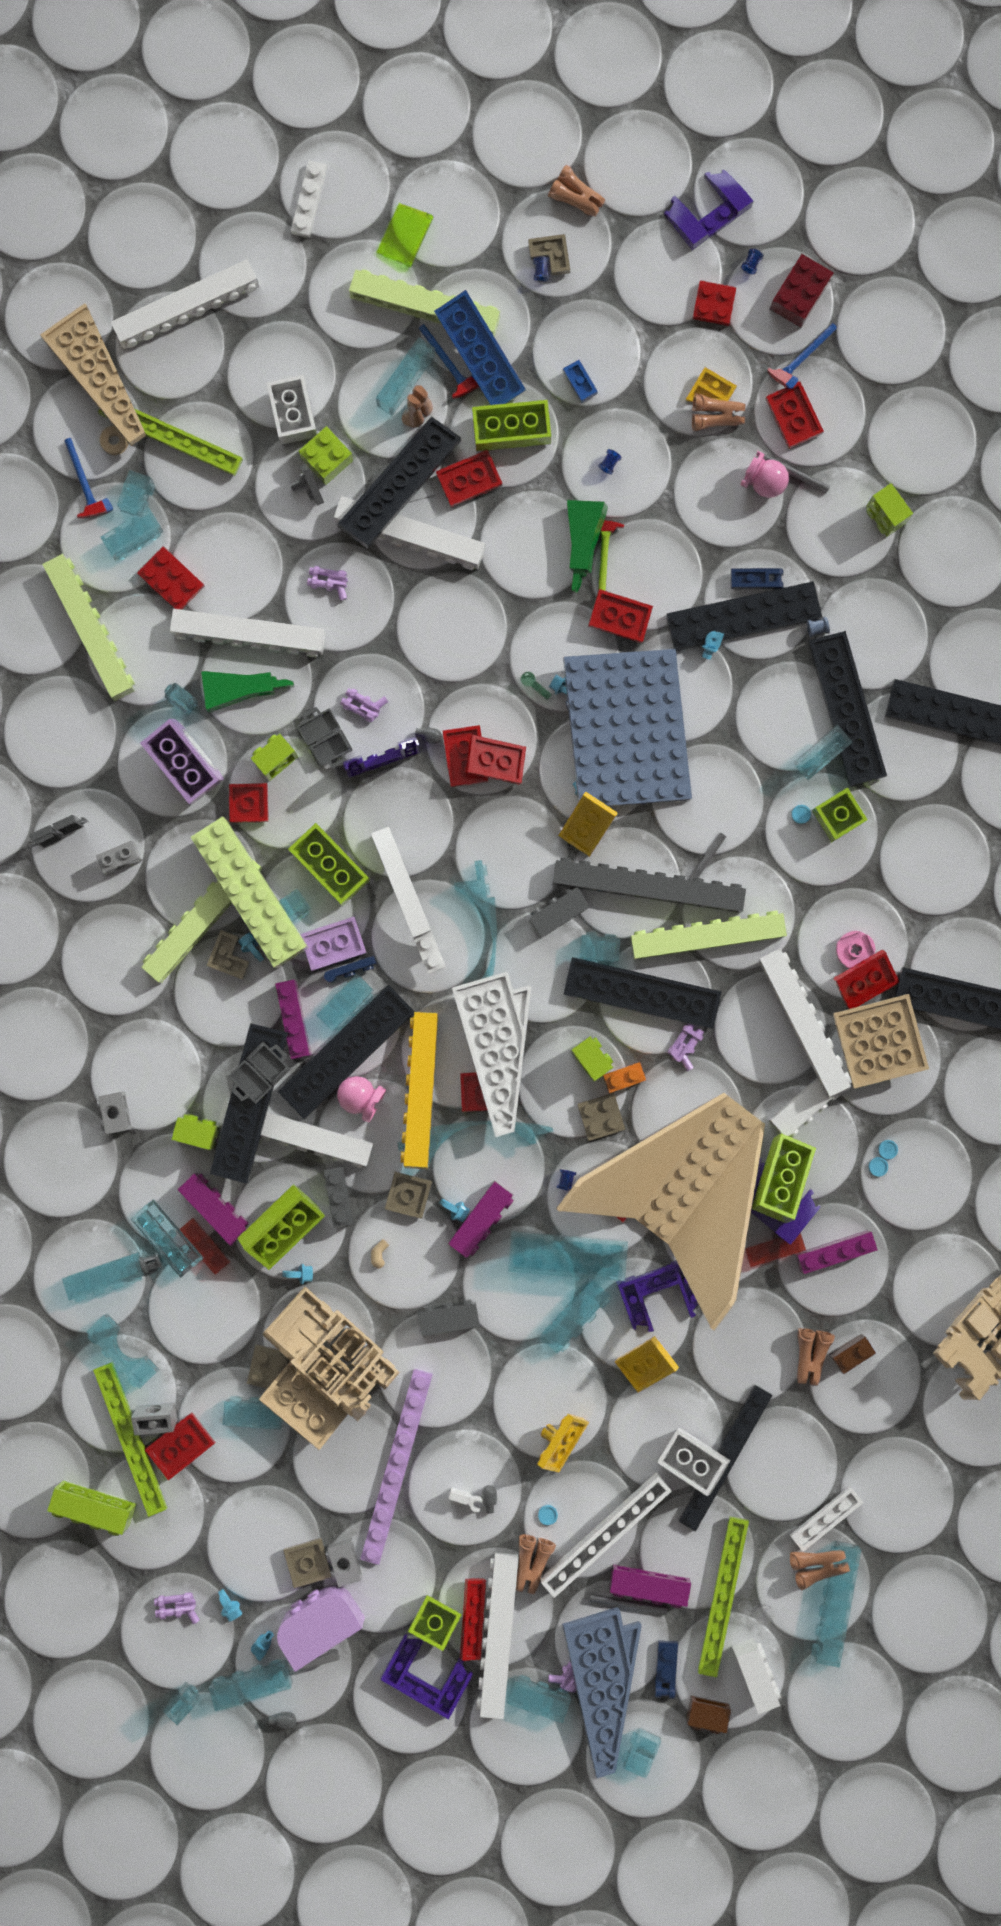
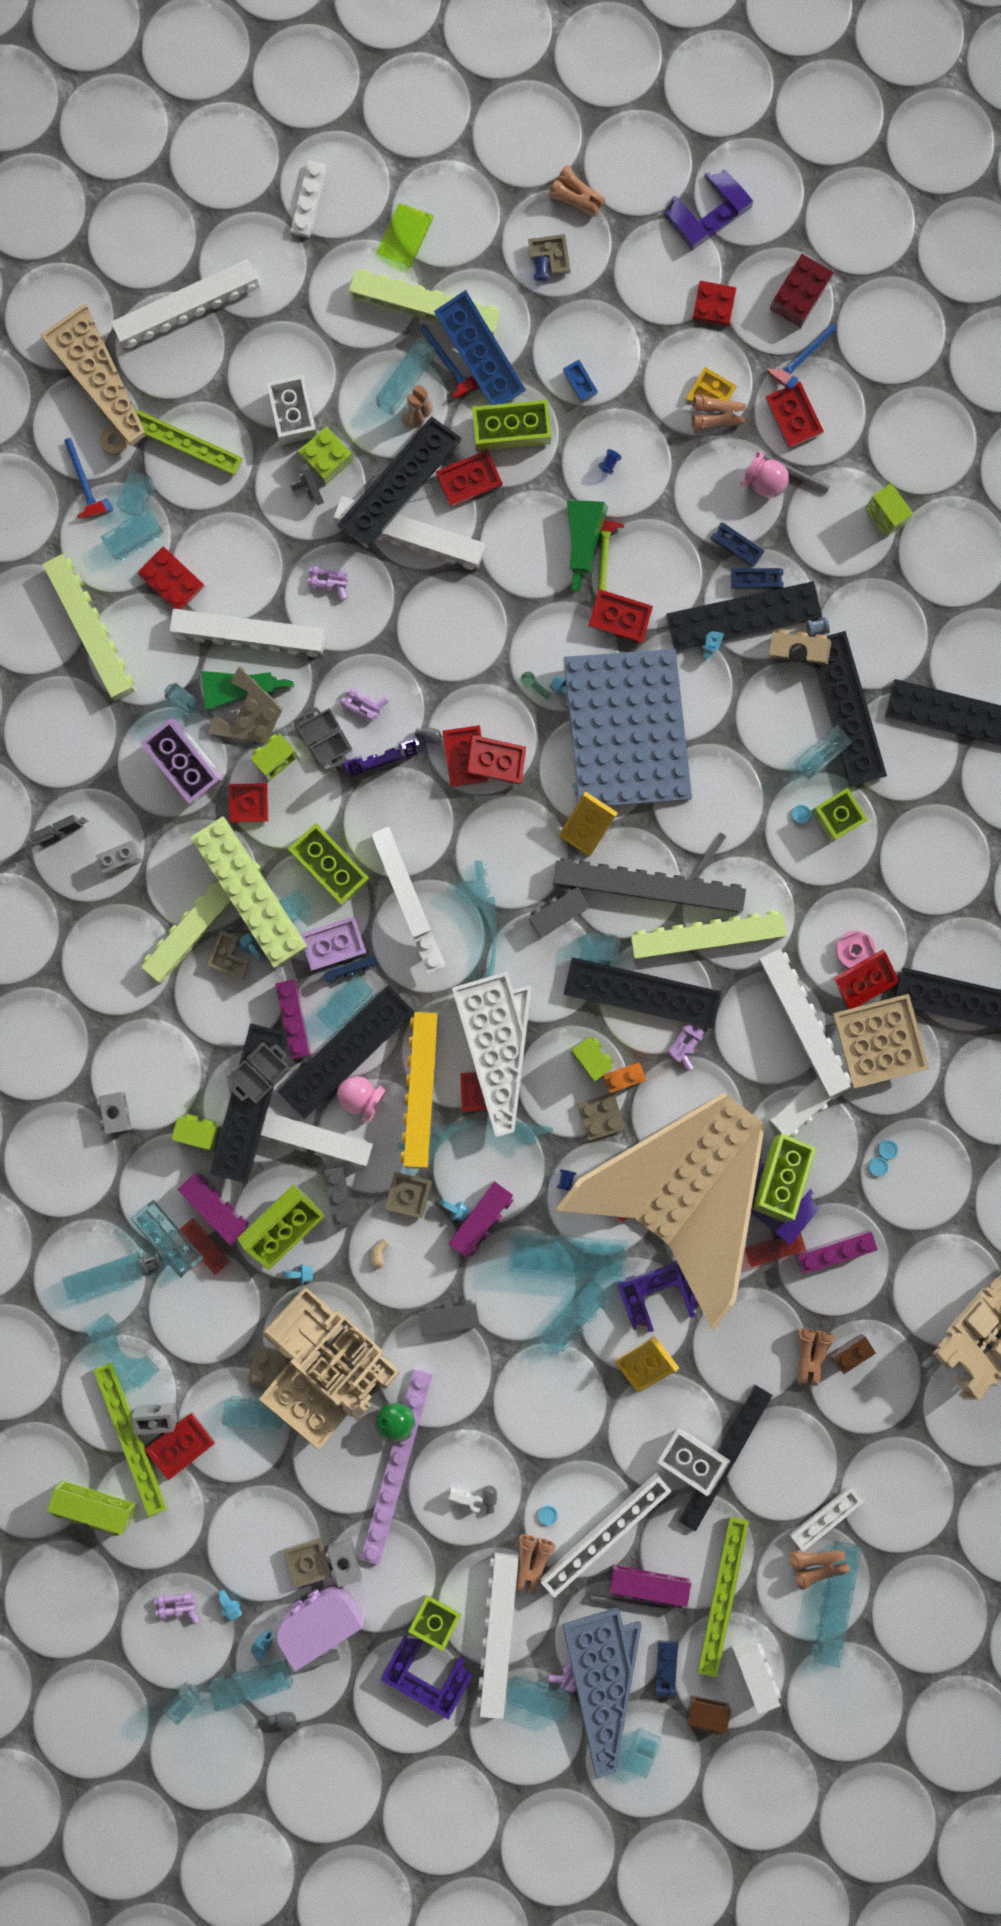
red plate [460,1578,486,1661] -> none
yellow plate [537,1413,589,1473] -> none
clear blue bush [741,248,764,275] -> none
none -> dark tan wing [207,666,283,743]
none -> green cylinder [375,1403,415,1443]
none -> dark blue plate [710,522,765,568]
none -> tan arch [769,630,831,665]

